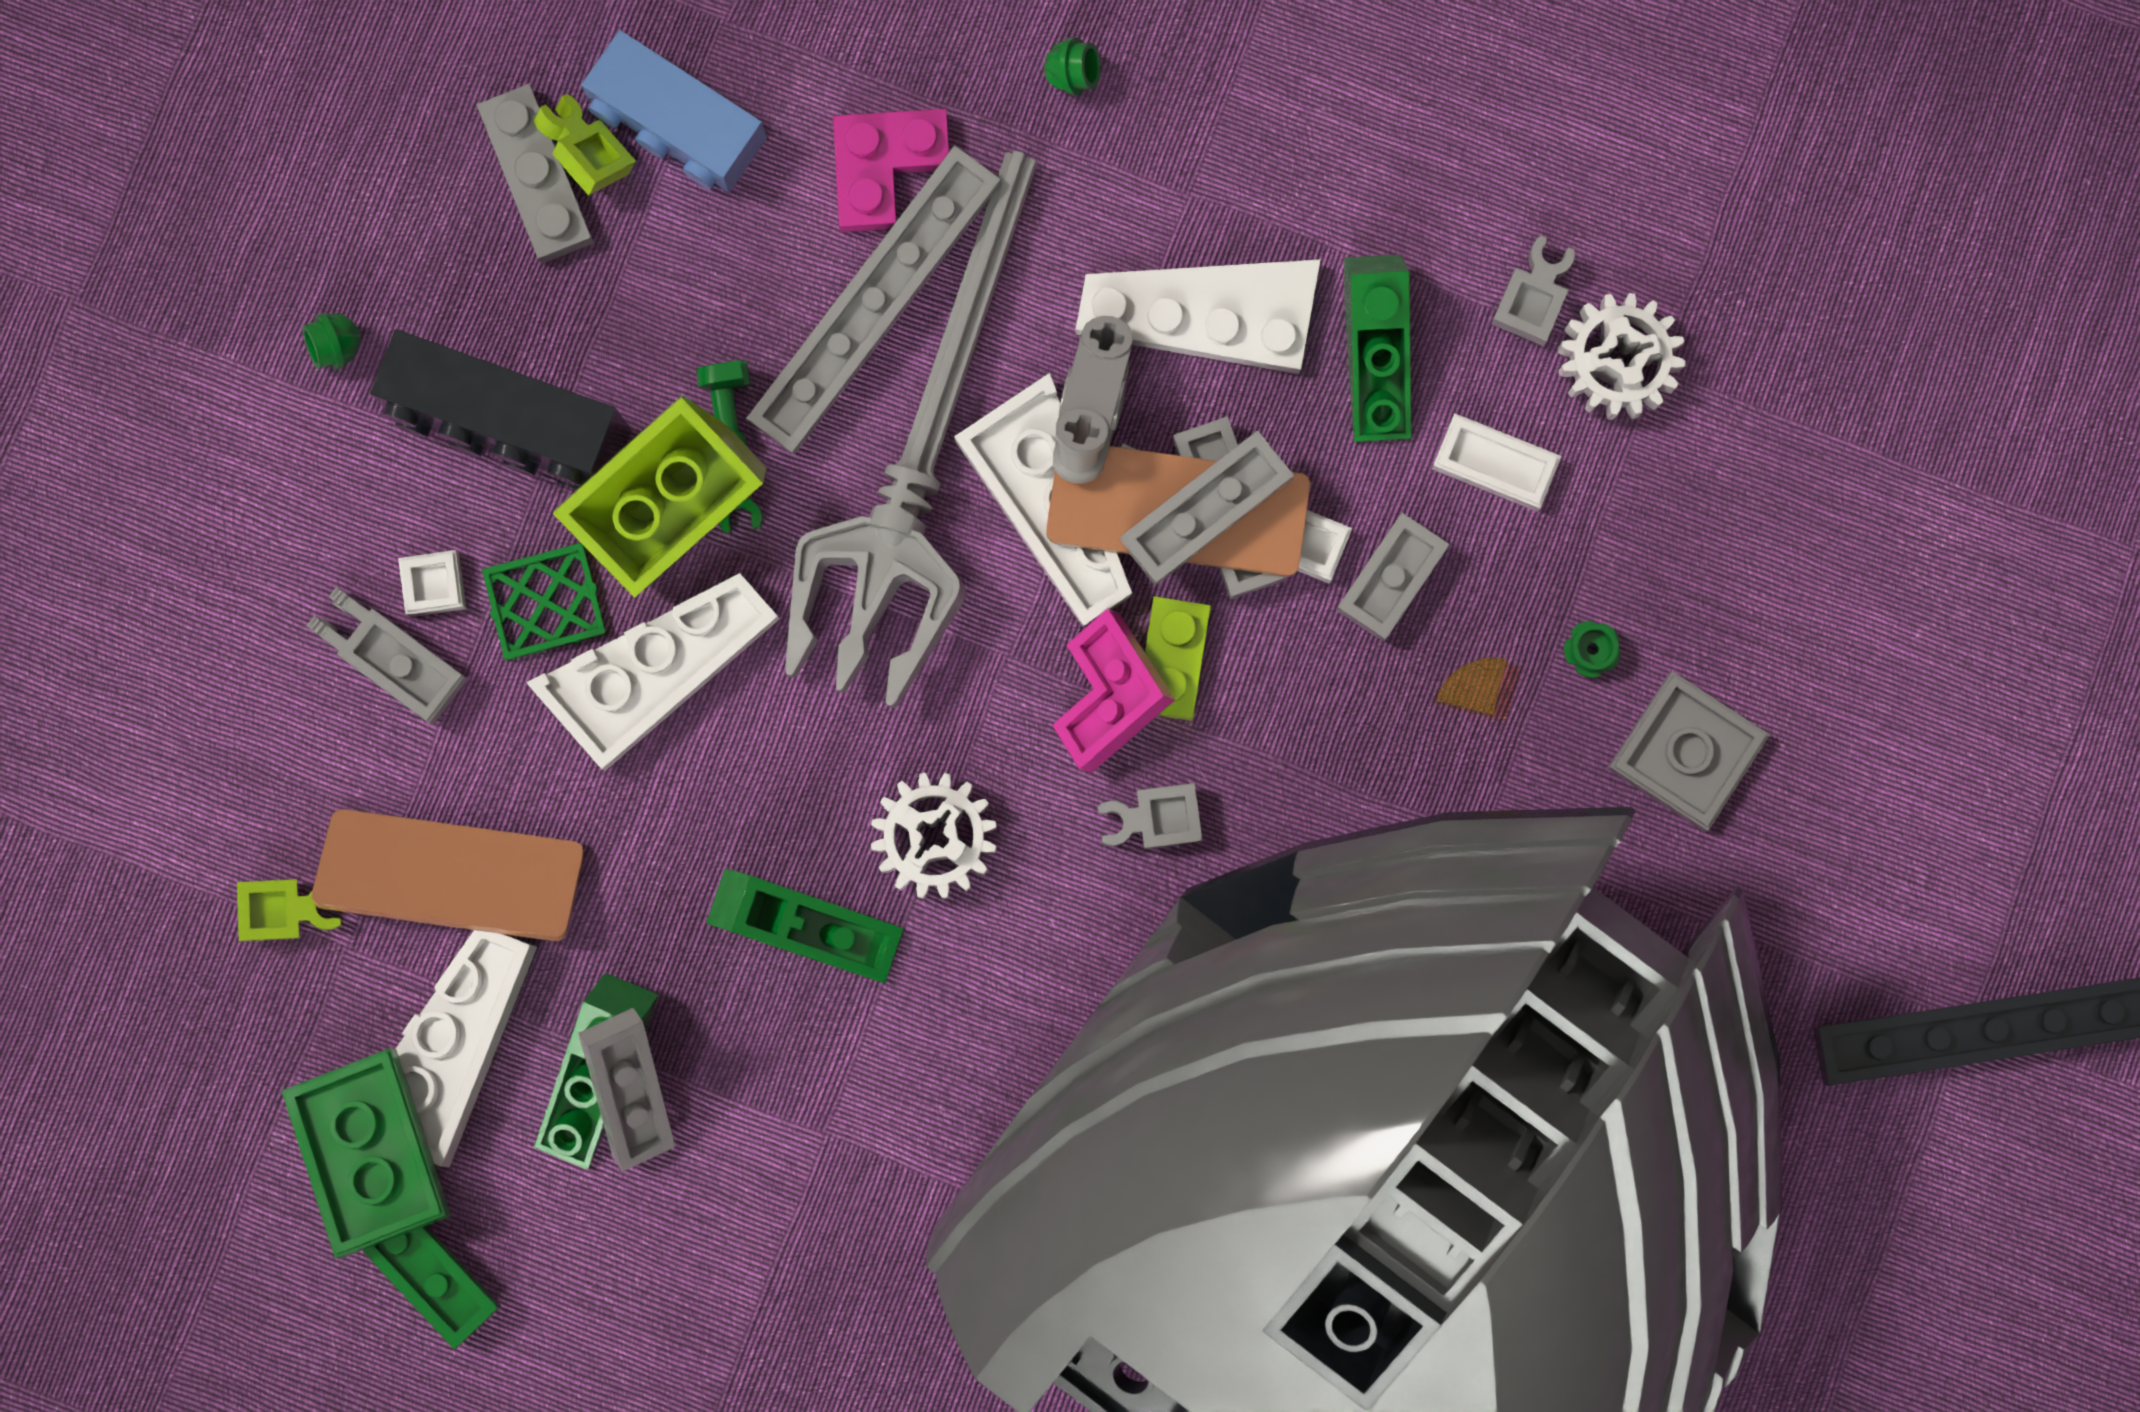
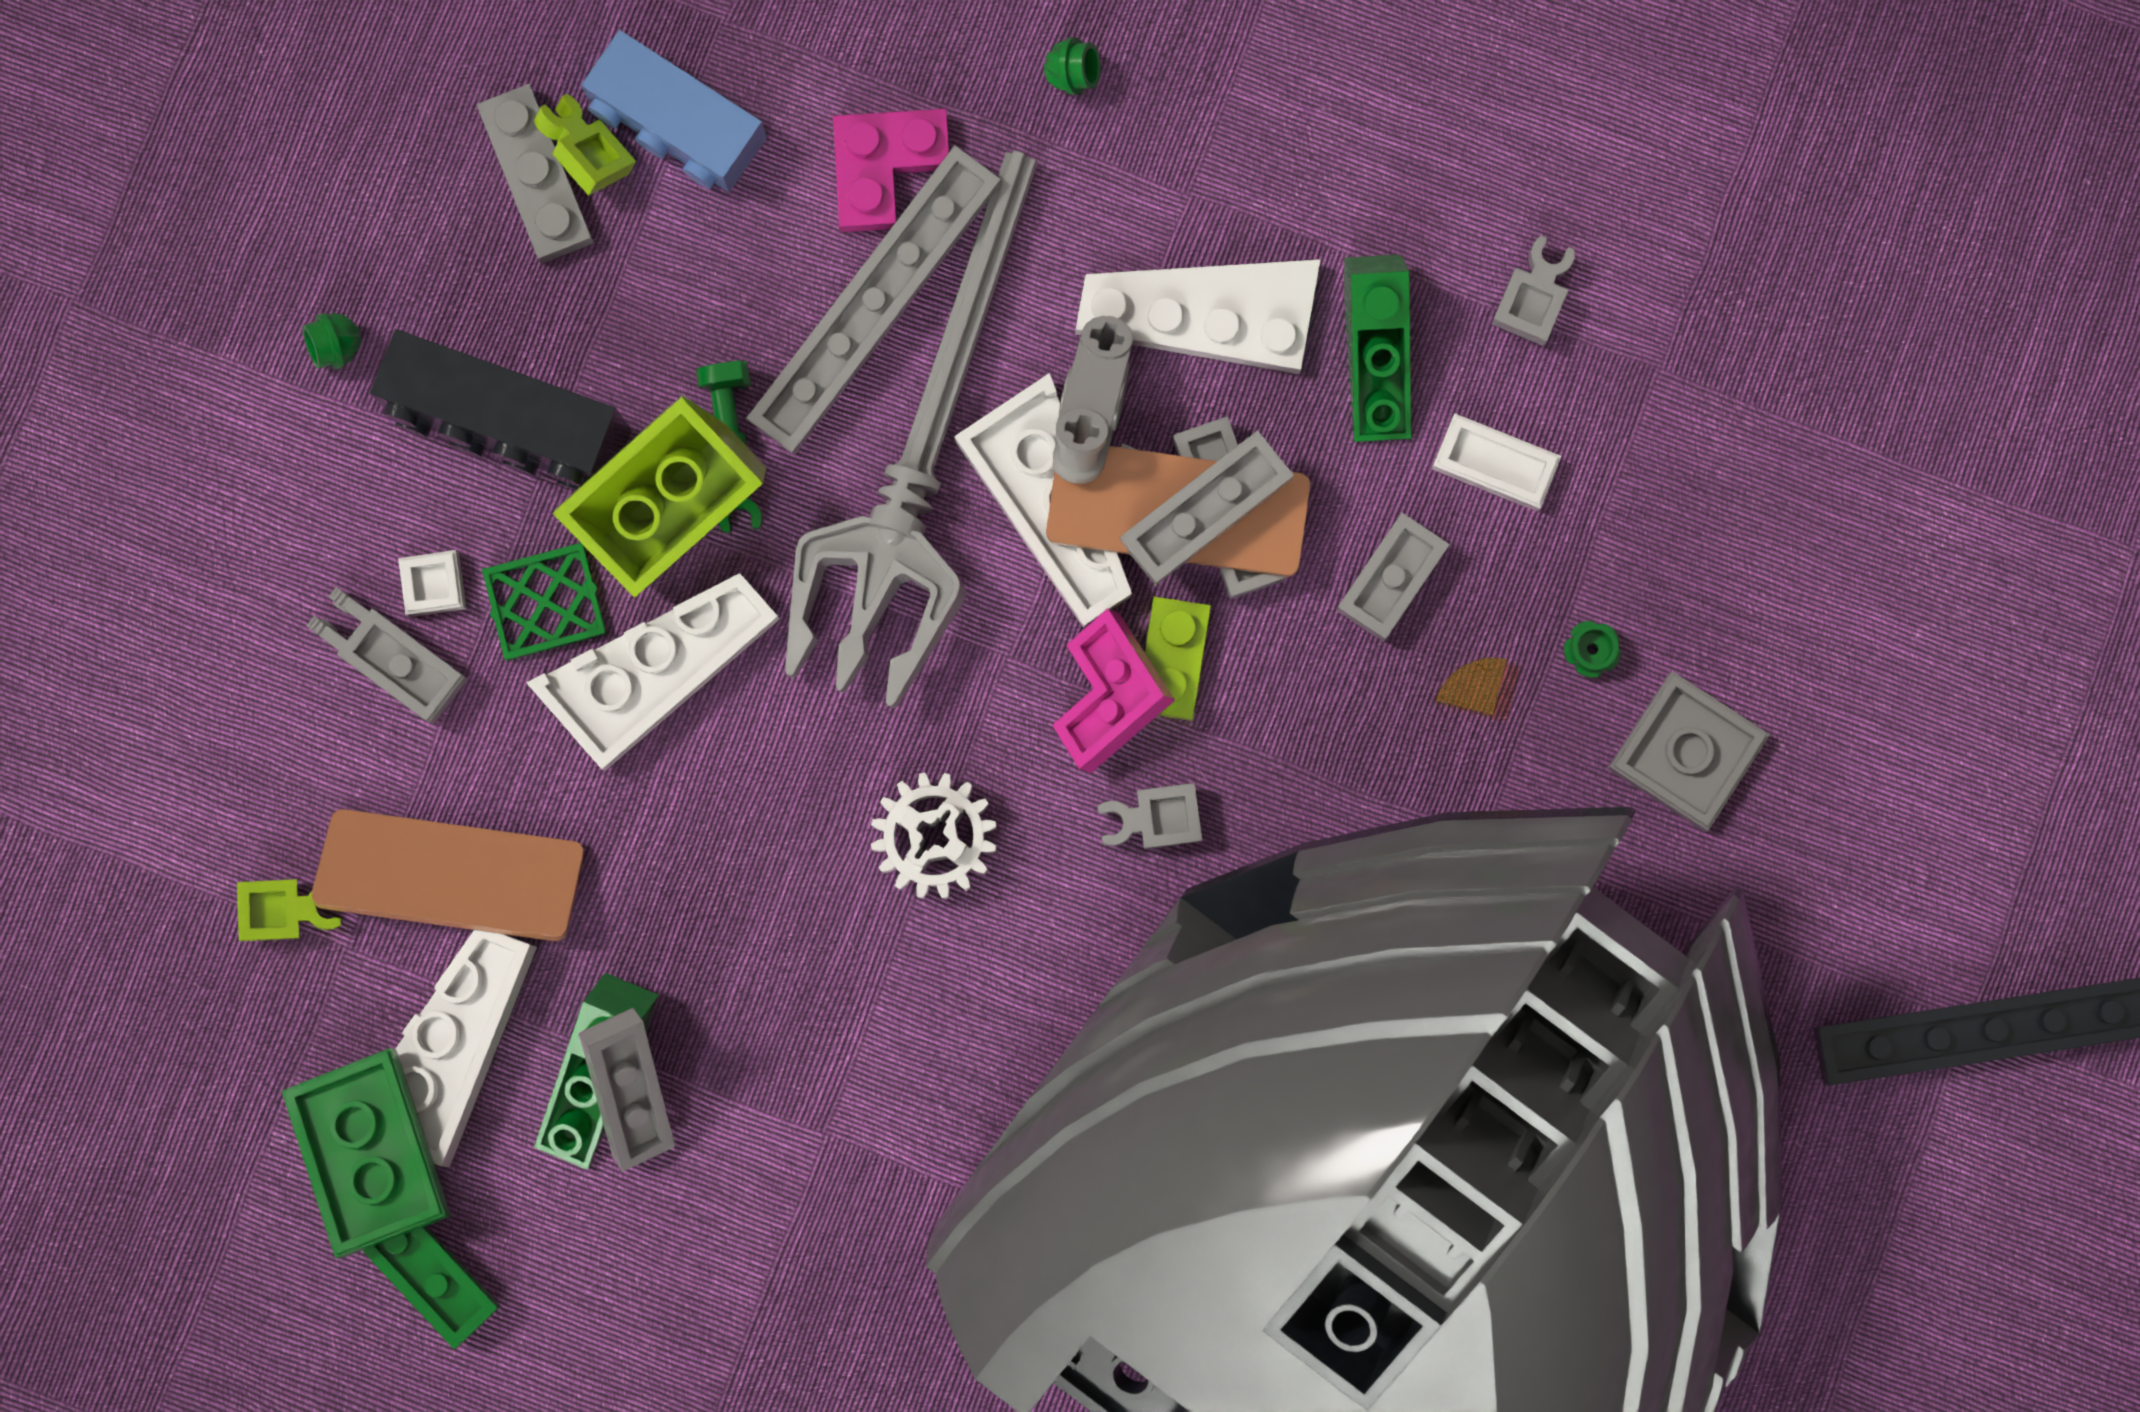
green slope [706,868,903,984] -> none
white tile [1297,510,1352,584] -> none
white gear [1557,293,1686,420] -> none

